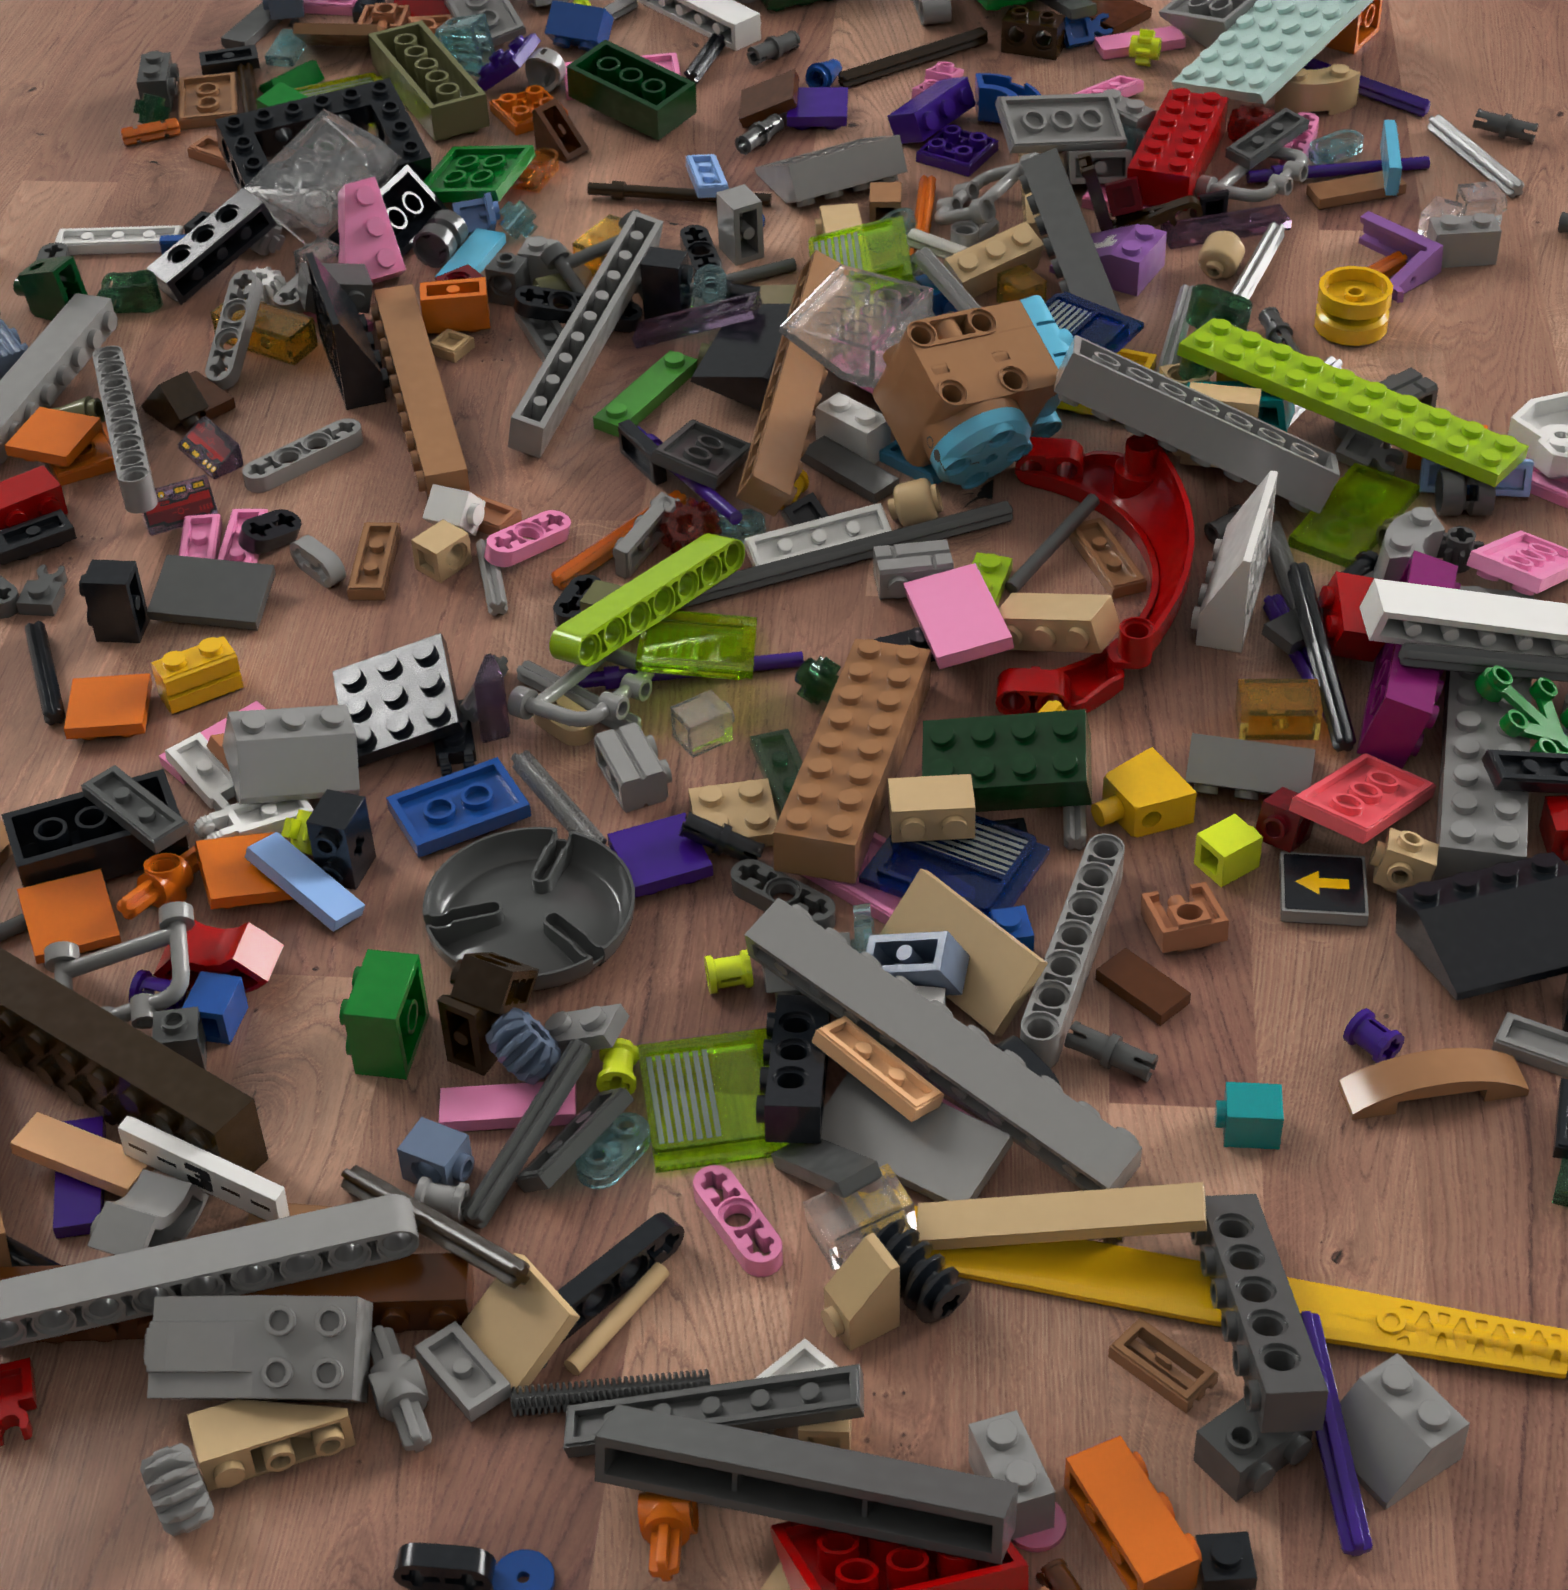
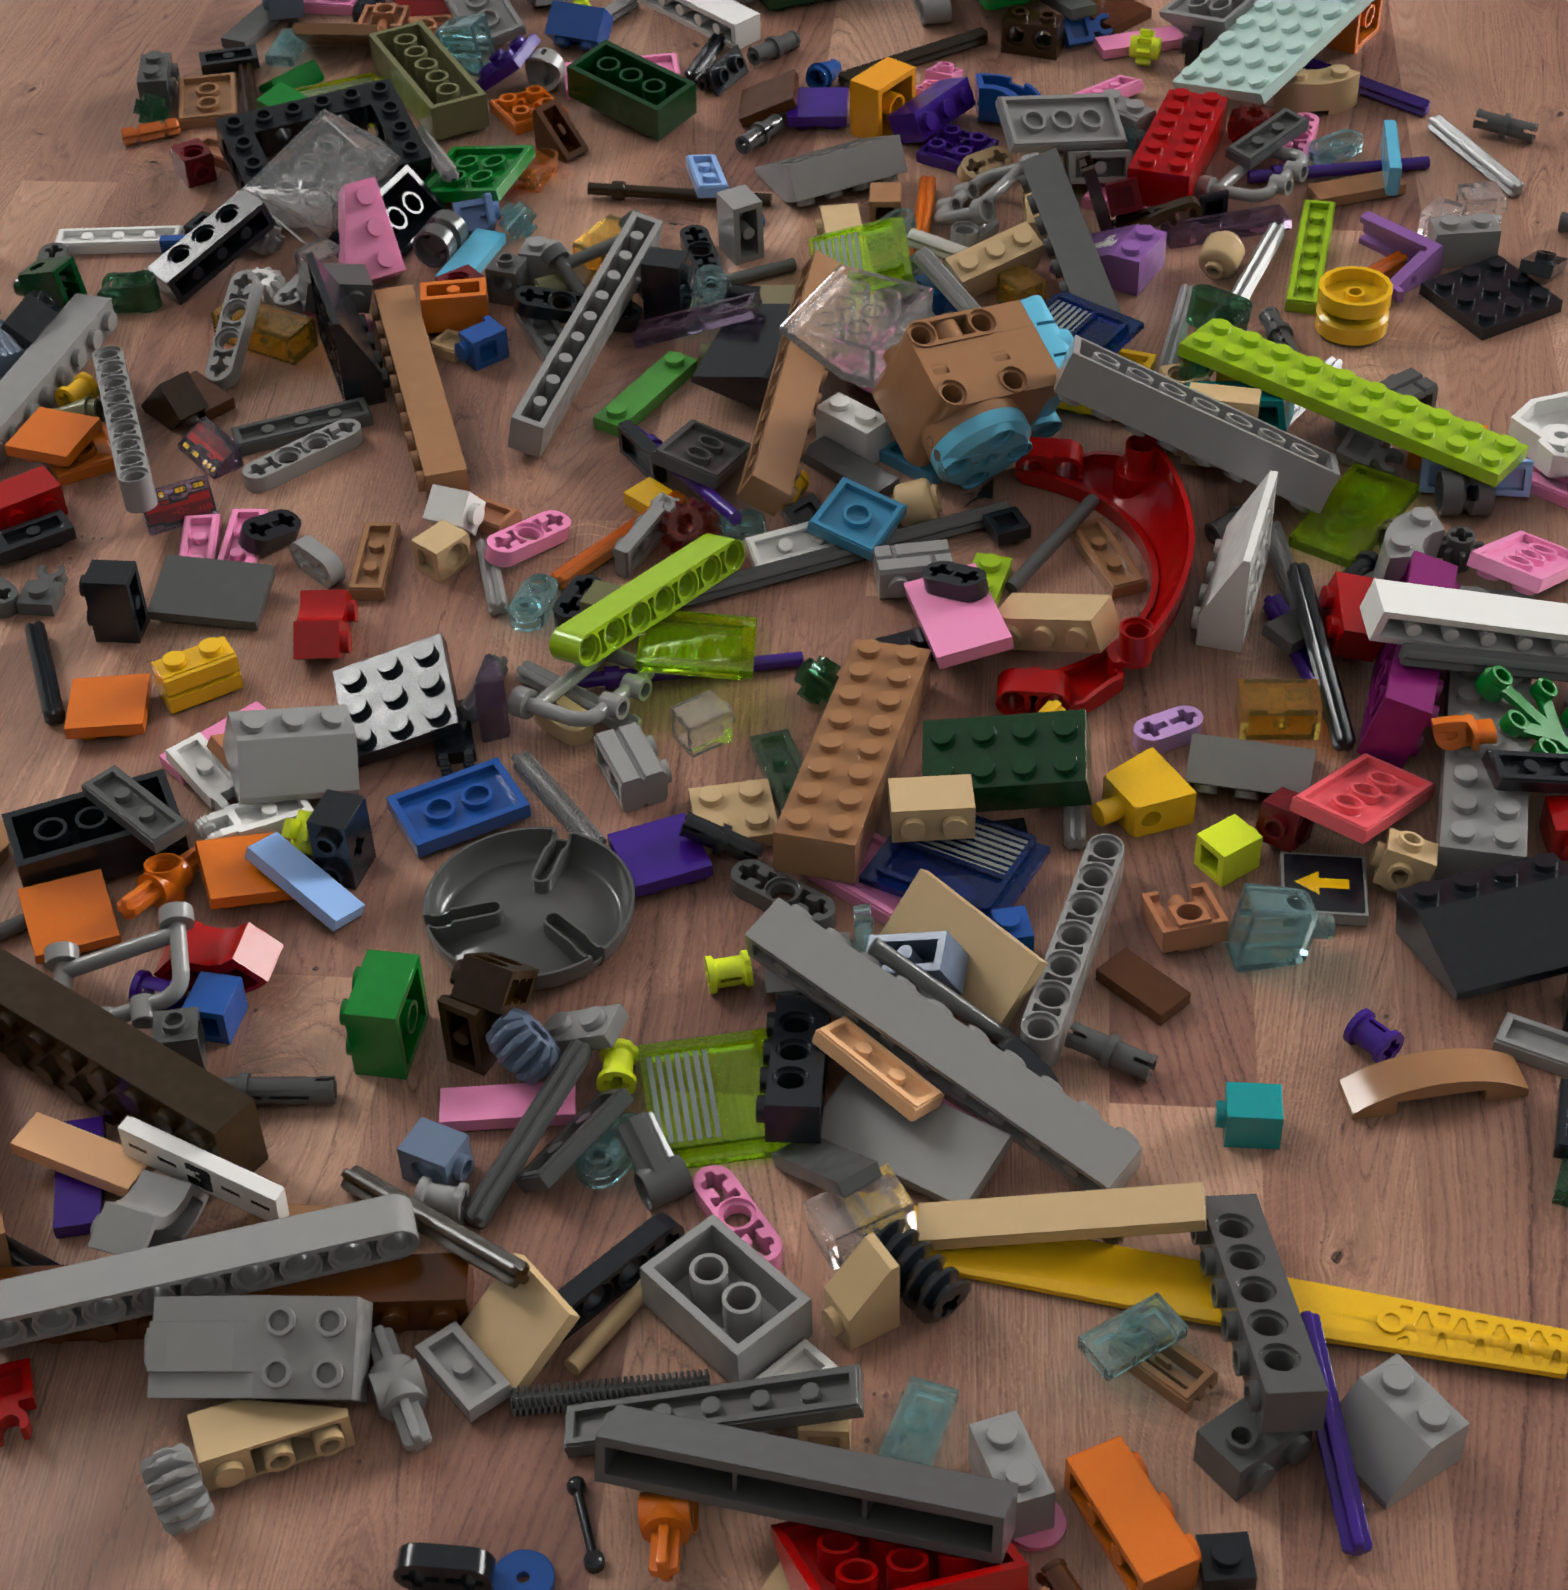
none -> black slope [0,290,62,348]
none -> yellow bush [54,372,100,407]
none -> dark red brick [170,138,217,188]
none -> dark grey pin [218,1073,337,1105]
none -> dark grey tile [231,397,374,457]
none -> red brick [293,589,359,660]
none -> light grey axle [417,125,459,183]
none -> blue brick [454,315,510,371]
none -> clear light blue plate [508,573,559,632]
none -> black hinge [566,1476,605,1574]
none -> dark grey piece [615,1111,694,1211]
none -> yellow tile [623,477,673,513]
none -> light grey brick [639,1214,813,1382]
none -> black hinge [697,44,749,97]
none -> dark azure tile [807,476,907,561]
none -> light orange brick [849,57,916,138]
none -> dark grey bar [867,937,1020,1043]
none -> clear light blue plate [878,1375,959,1466]
none -> black beam [922,561,989,602]
none -> tan beam [957,146,1013,183]
none -> black plate [983,506,1031,547]
none -> clear light blue plate [1077,1292,1188,1382]
none -> lavender beam [1132,705,1204,754]
none -> black plate [1181,26,1204,66]
none -> clear light blue torso [1225,883,1335,973]
none -> lime tile [1284,199,1336,314]
none -> black plate [1419,255,1563,341]
none -> orange piece [1431,713,1497,751]
none -> black plate [1519,250,1568,279]

